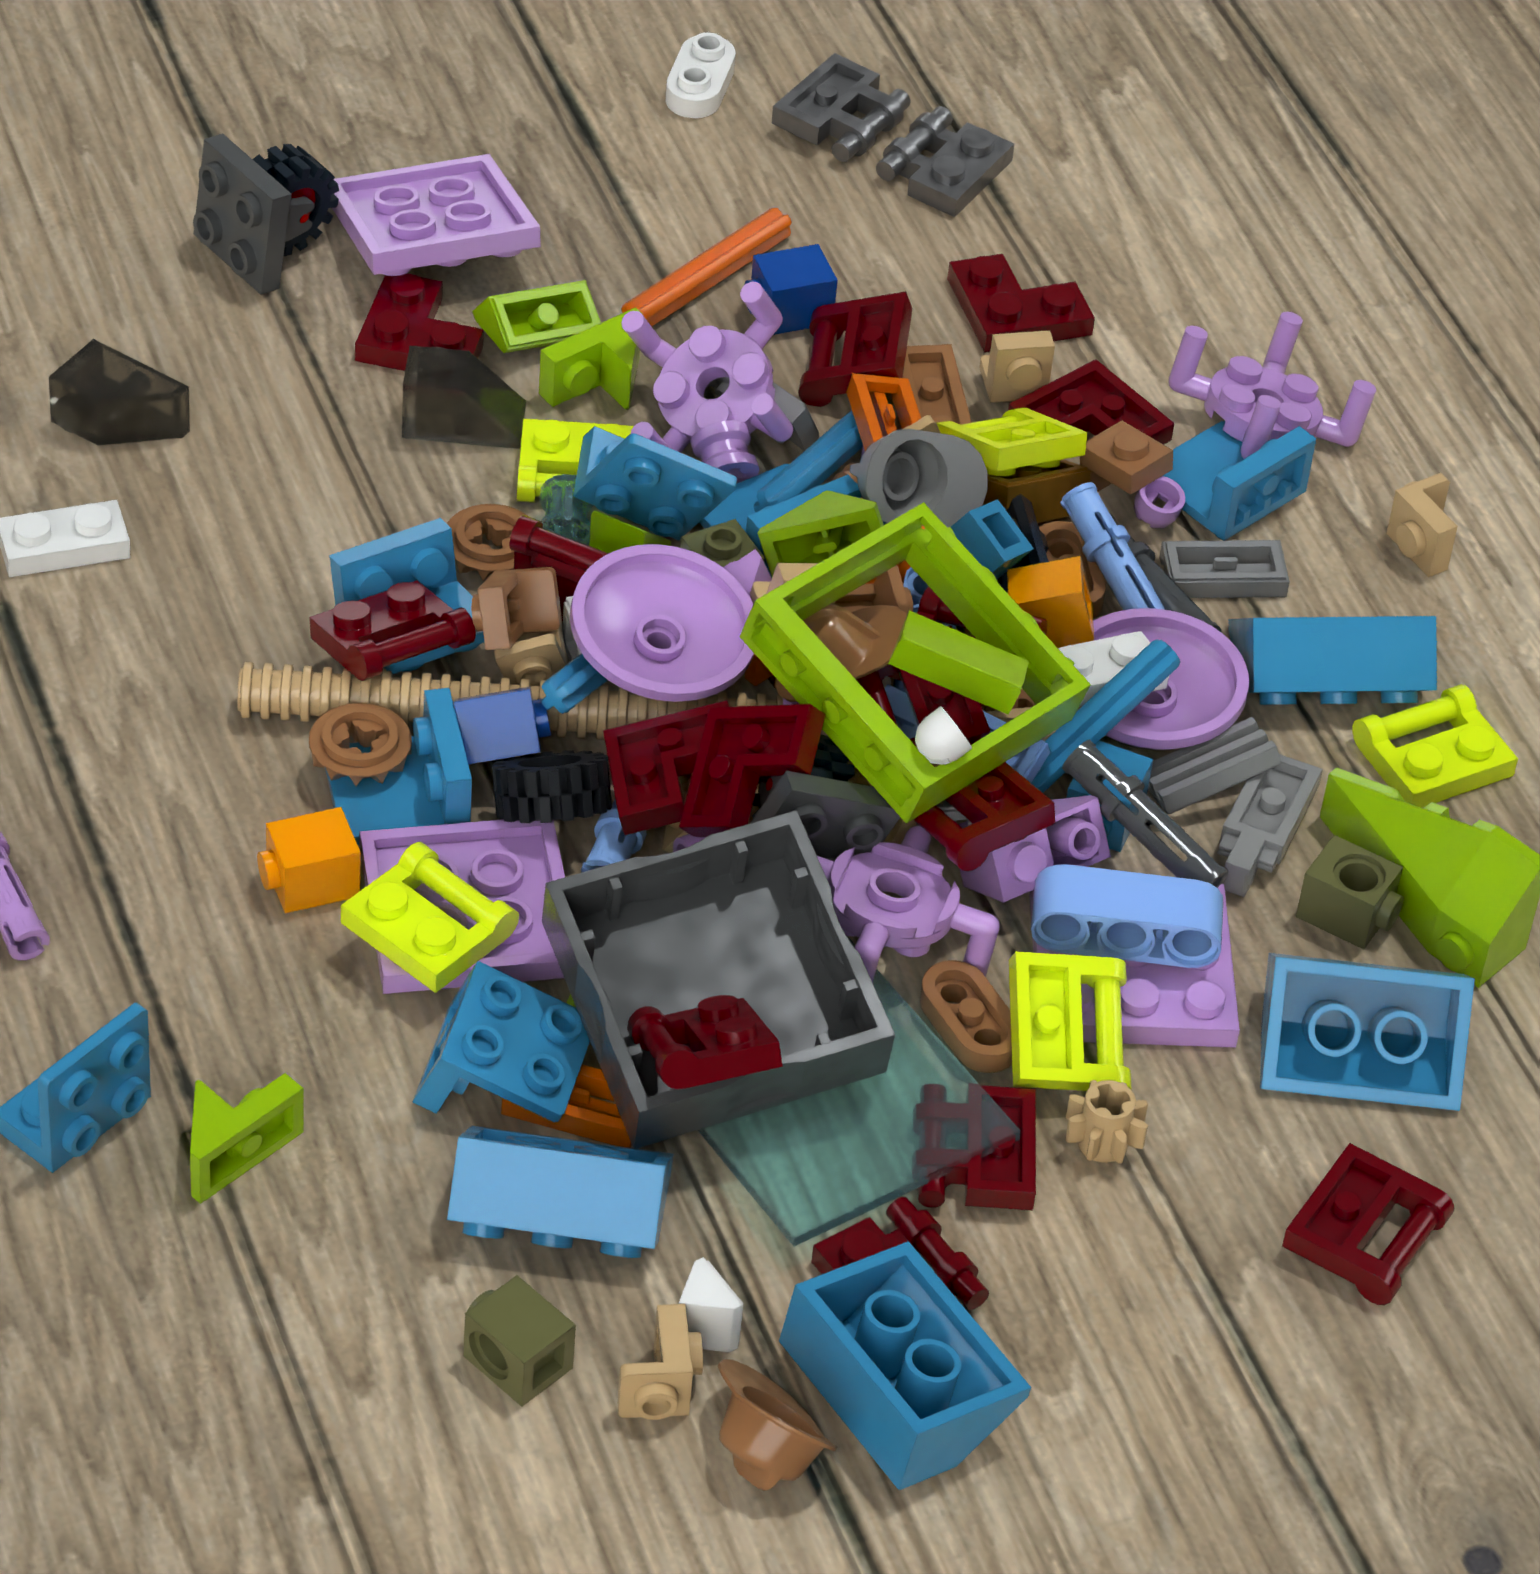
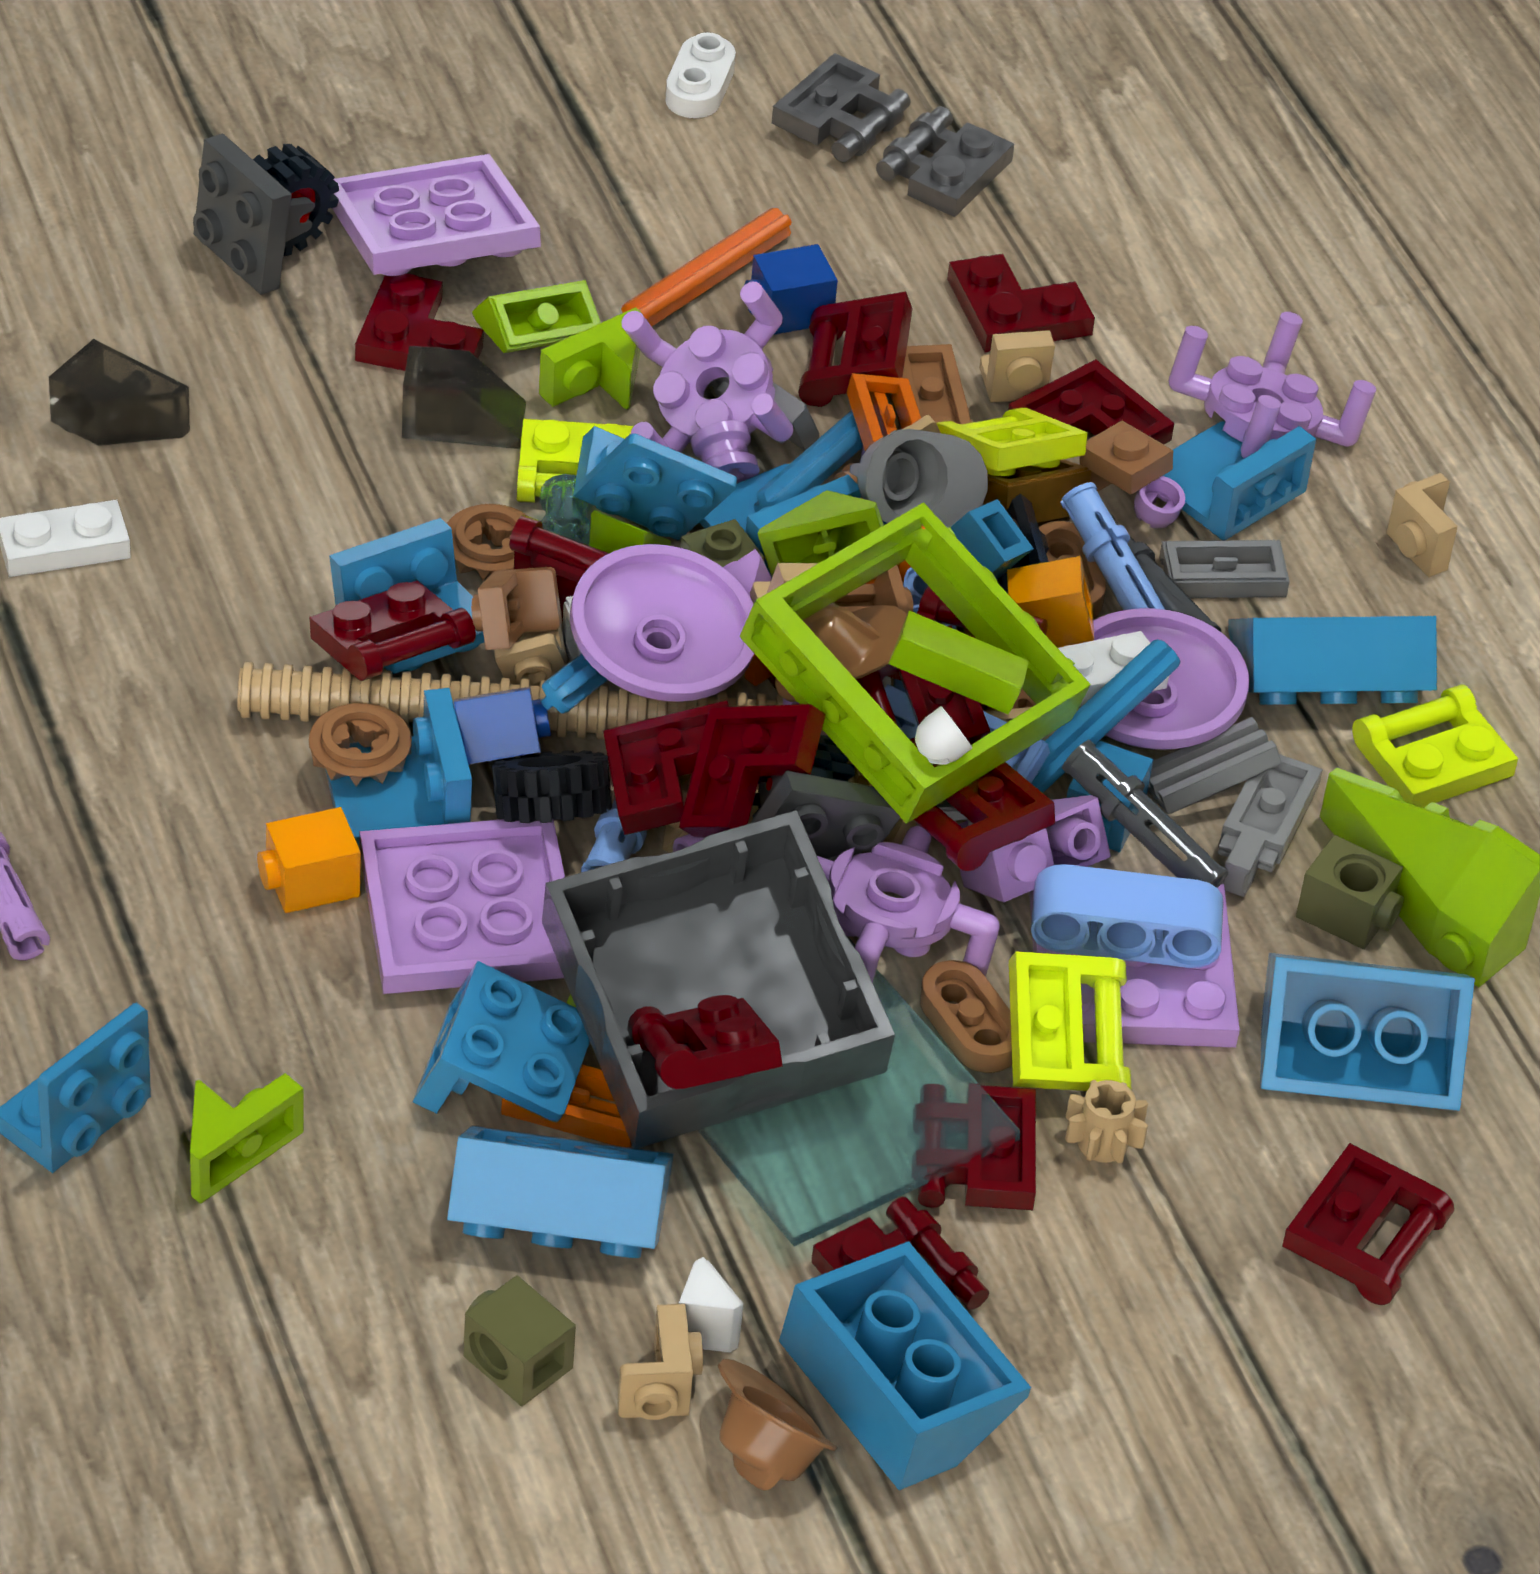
neon yellow plate [341,842,519,993] -> none

